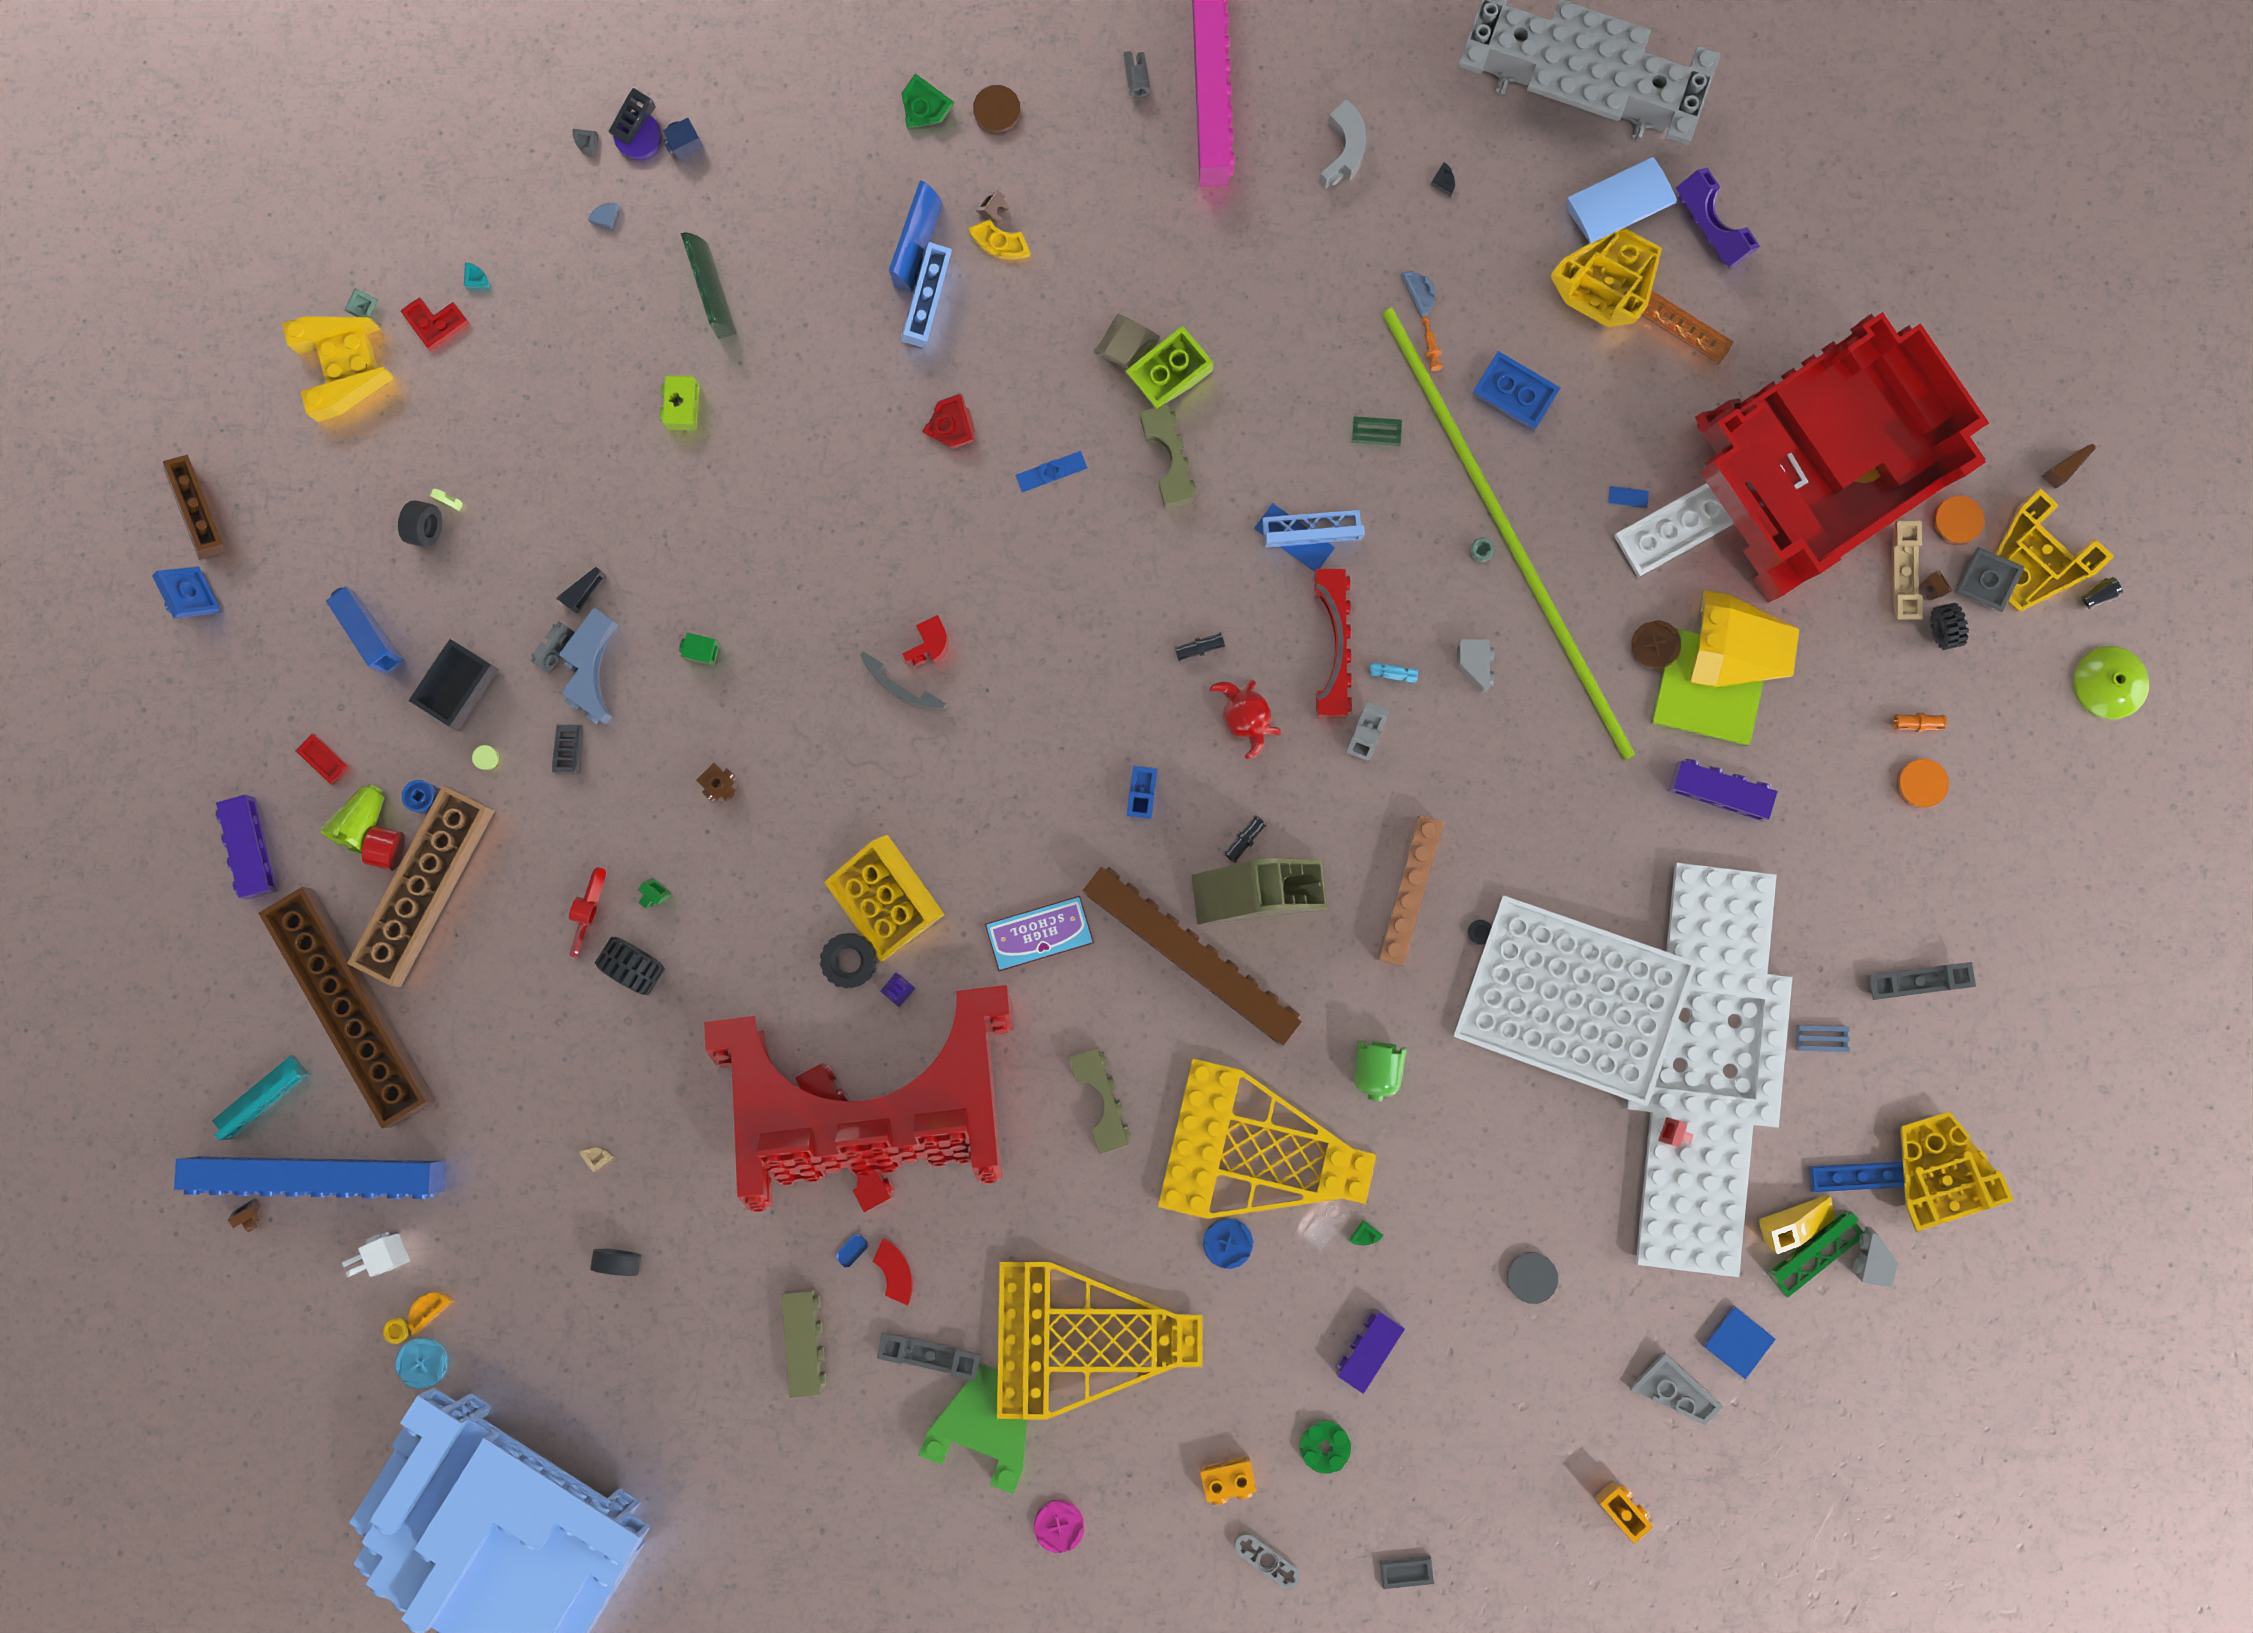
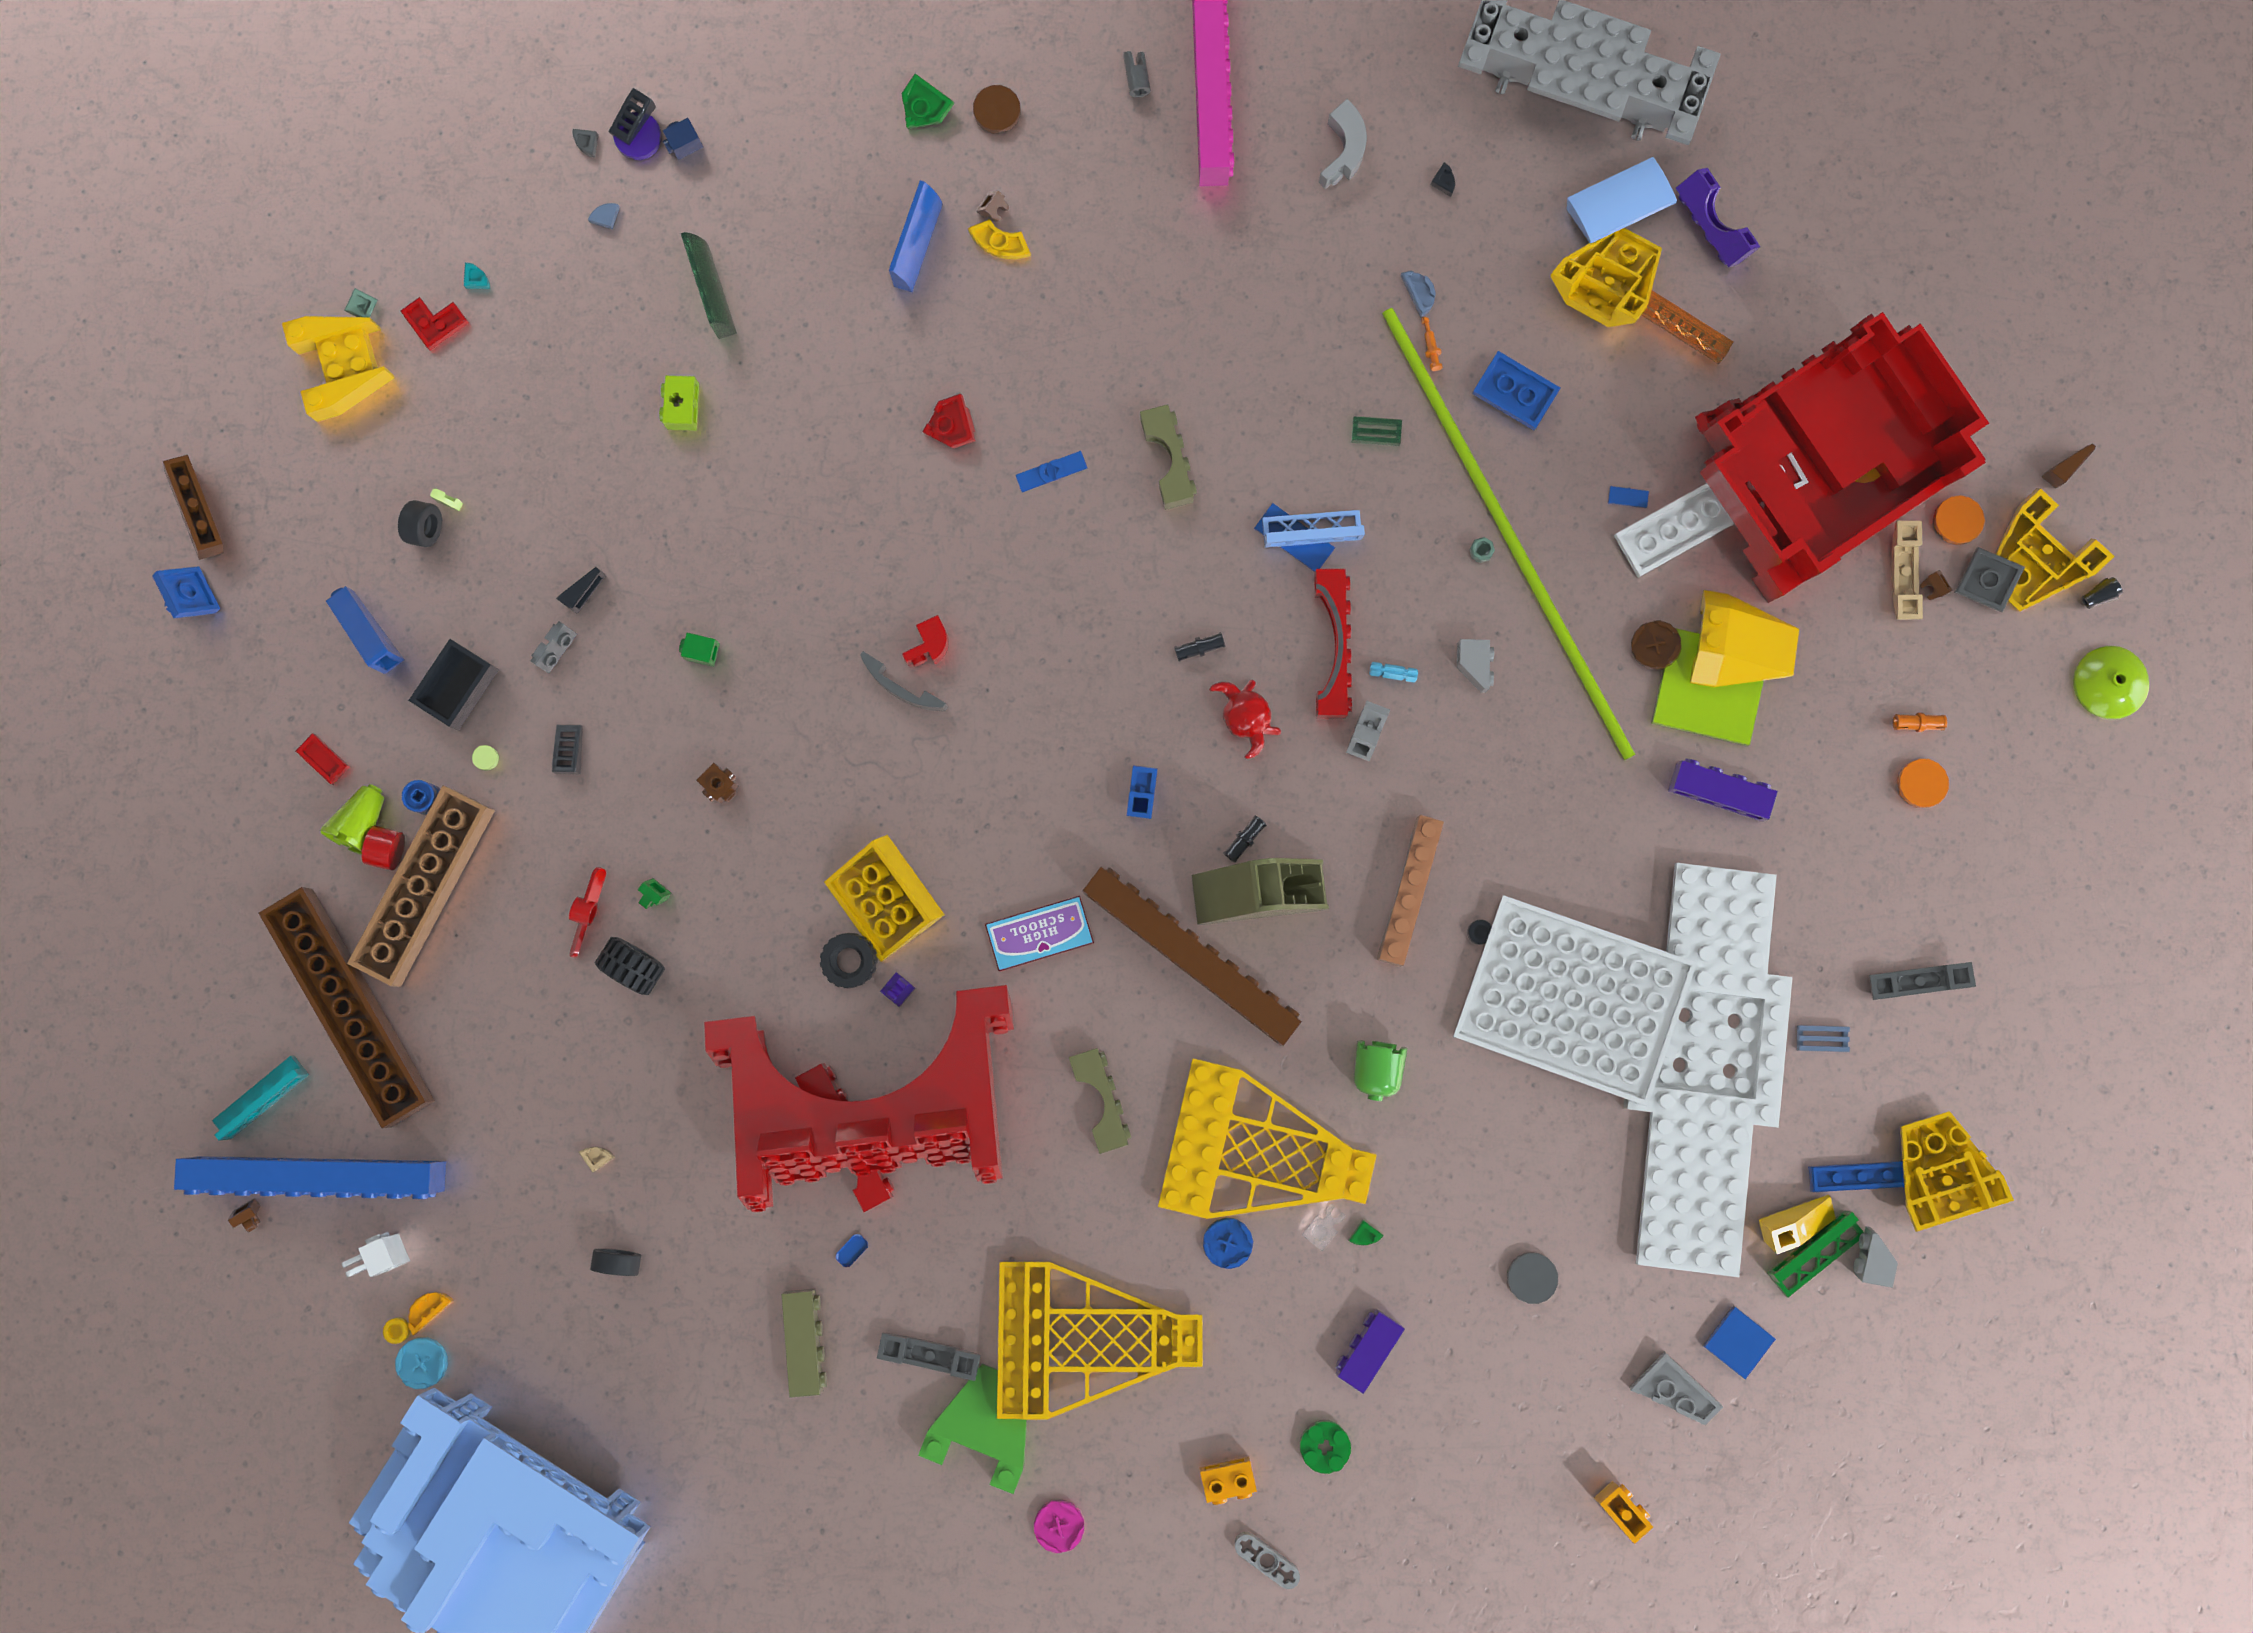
dark purple brick [216,795,277,900] -> none
sand blue arch [559,608,619,724] -> none
red tile [872,1238,913,1306] -> none
light blue brick [900,242,952,348] -> none
dark tan slope [1094,314,1160,370] -> none
lime slope [1126,325,1213,409] -> none
dark grey tile [1379,1556,1434,1589] -> none
tile [1658,1117,1694,1148] -> none
black tyre [1930,602,1969,650] -> none

